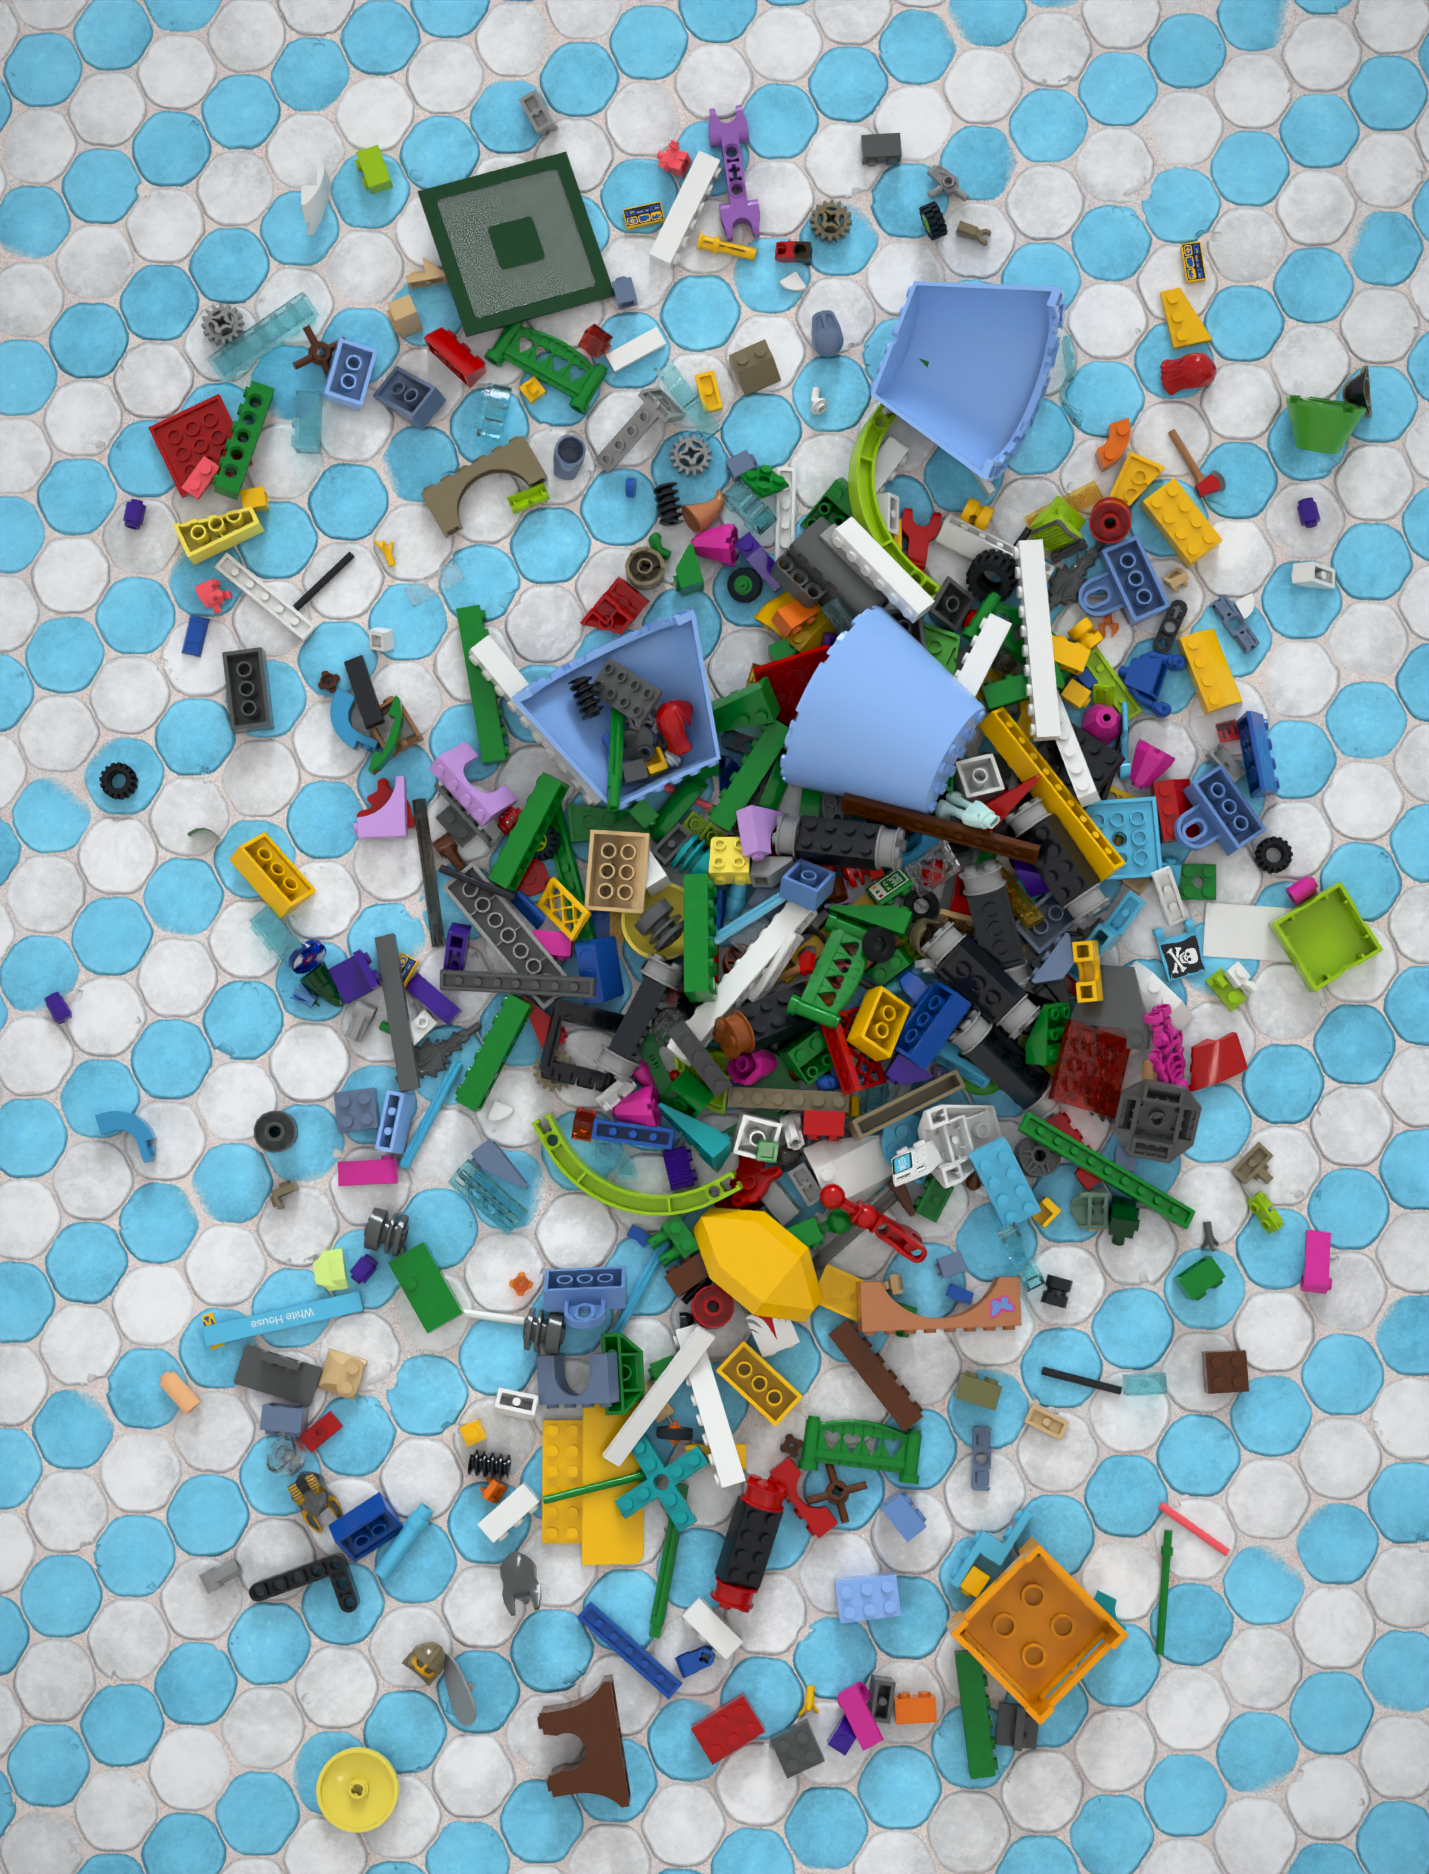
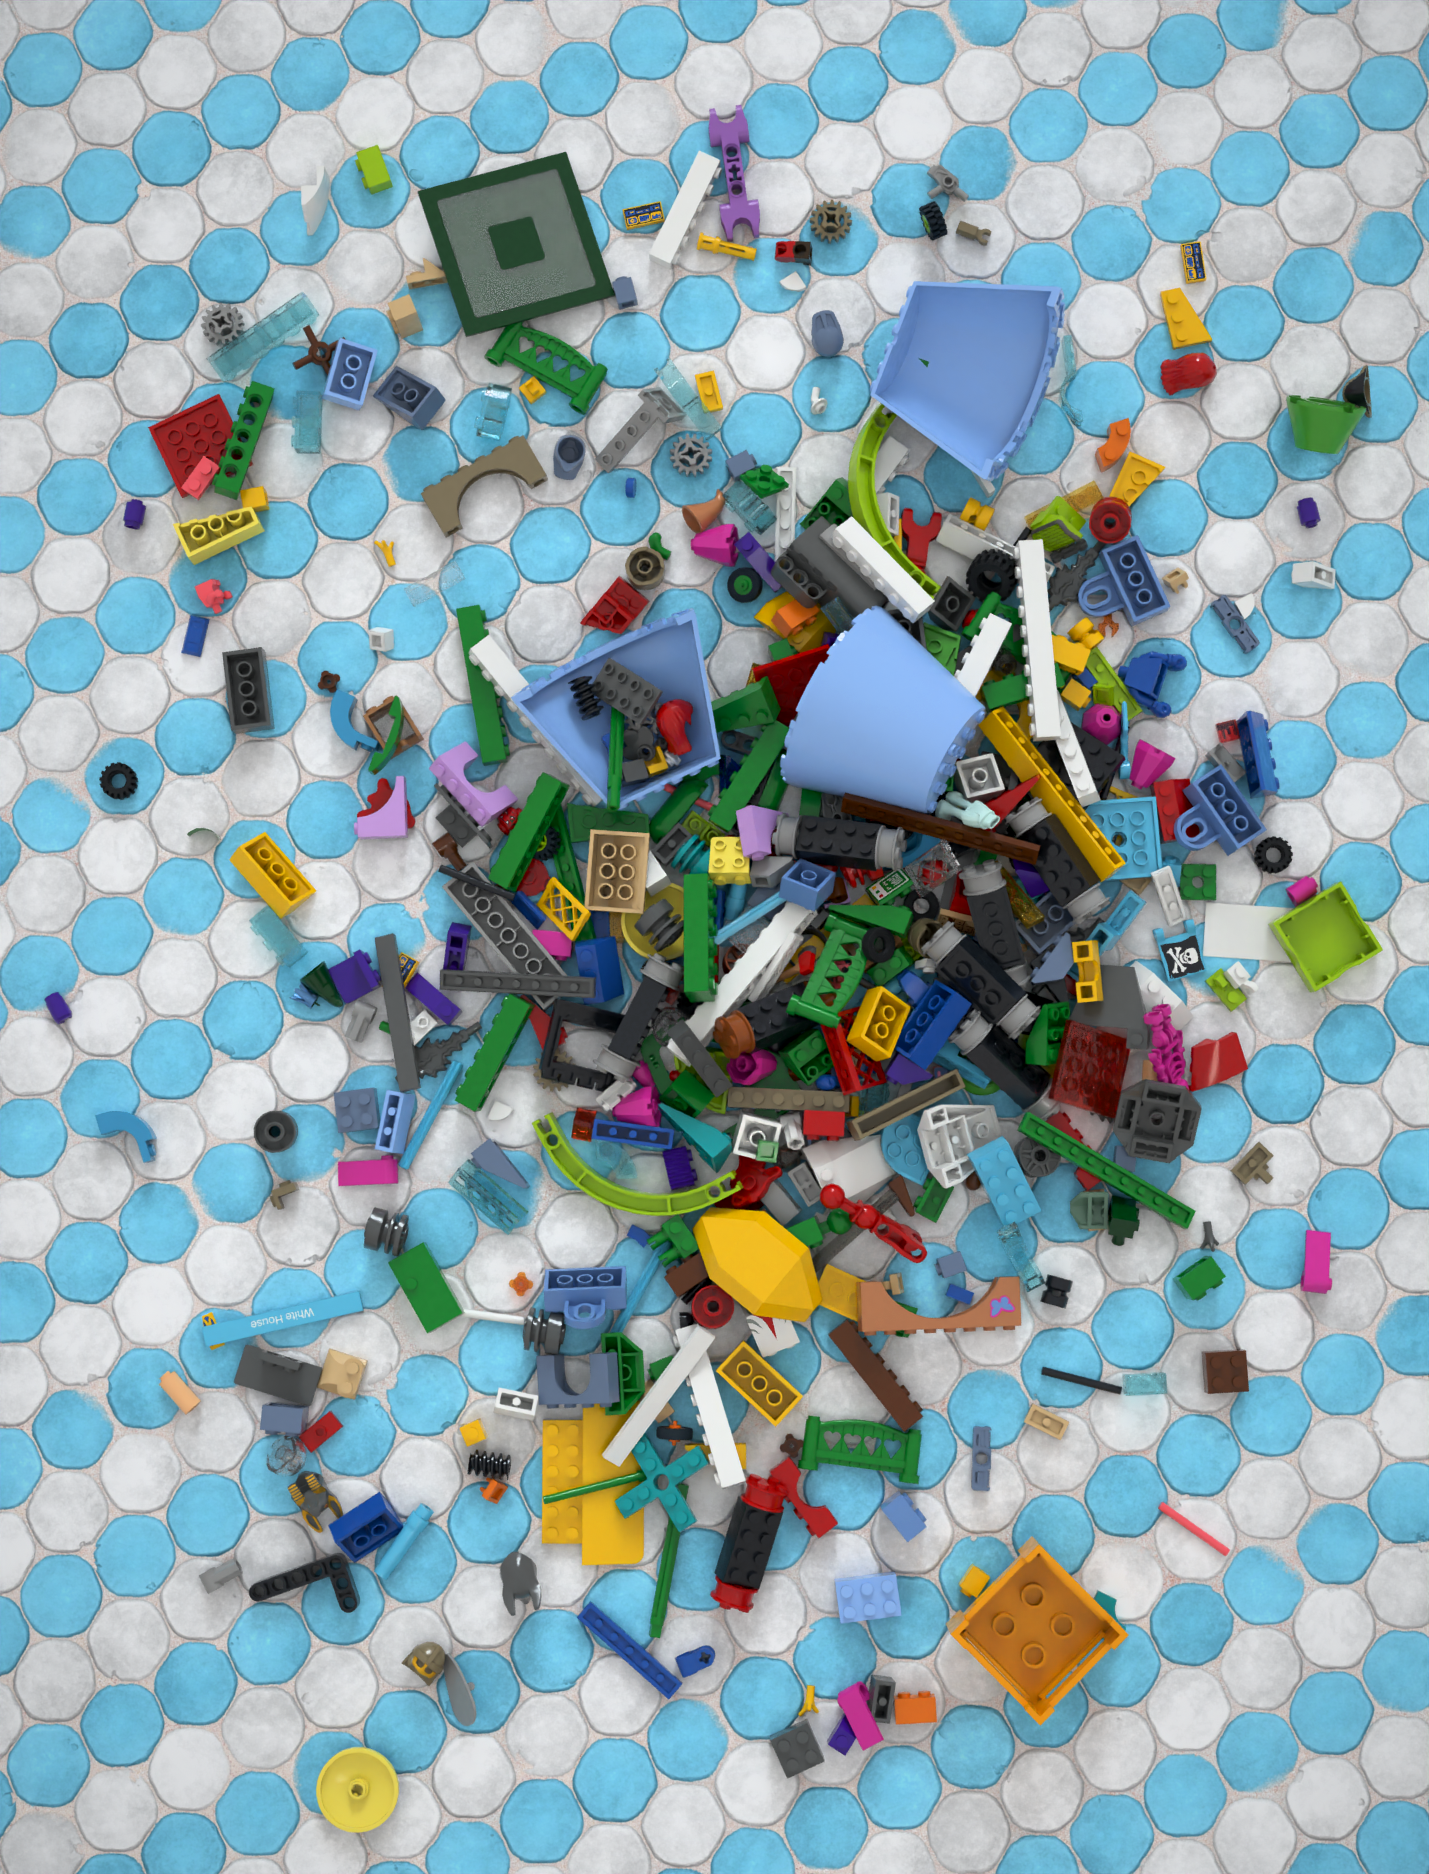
white tile [214,552,317,642] -> none
clear blue tile [289,940,326,974] -> none
black bar [293,551,355,611] -> none
yellowish green slope [313,1248,349,1291] -> none
black tile [344,655,385,730] -> none
dark purple brick [350,1253,379,1284] -> none
clear smoke piece [412,799,446,947] -> none
red slope [424,327,486,388] -> none
white brick [477,1481,540,1543] -> none
lime hinge [507,482,550,514] -> none
light grey hinge [519,90,558,136] -> none
reddish brown piece [537,1674,631,1808] -> none
clear red brick [578,323,613,359] -> none
white tile [605,327,666,373] -> none
green brick [626,799,659,829] -> none
black piece [653,482,684,526] -> none
coral piece [657,140,692,178] -> none
green slope [673,544,704,596] -> none
white brick [682,1596,743,1659] -> none
red brick [691,1692,765,1765] -> none
dark tan slope [729,339,781,397] -> none
reddish brown bar [807,1463,868,1524] -> none
dark grey brick [860,133,902,167] -> none
white slope [891,1139,943,1187] -> none
medium azure bracket [949,1507,1032,1588] -> none
olive brick [953,1370,1002,1410] -> none
green brick [954,1648,998,1779] -> none
dark grey bracket [995,1702,1039,1751] -> none
yellow panel [1031,1196,1061,1228] -> none
yellow brick [1140,478,1222,569] -> none
black beam [1152,600,1187,654] -> none
green bar [1155,1530,1173,1655] -> none
piece [1168,429,1226,498] -> none
yellow slope [1177,629,1243,716] -> none
lime hinge [1246,1191,1284,1234] -> none

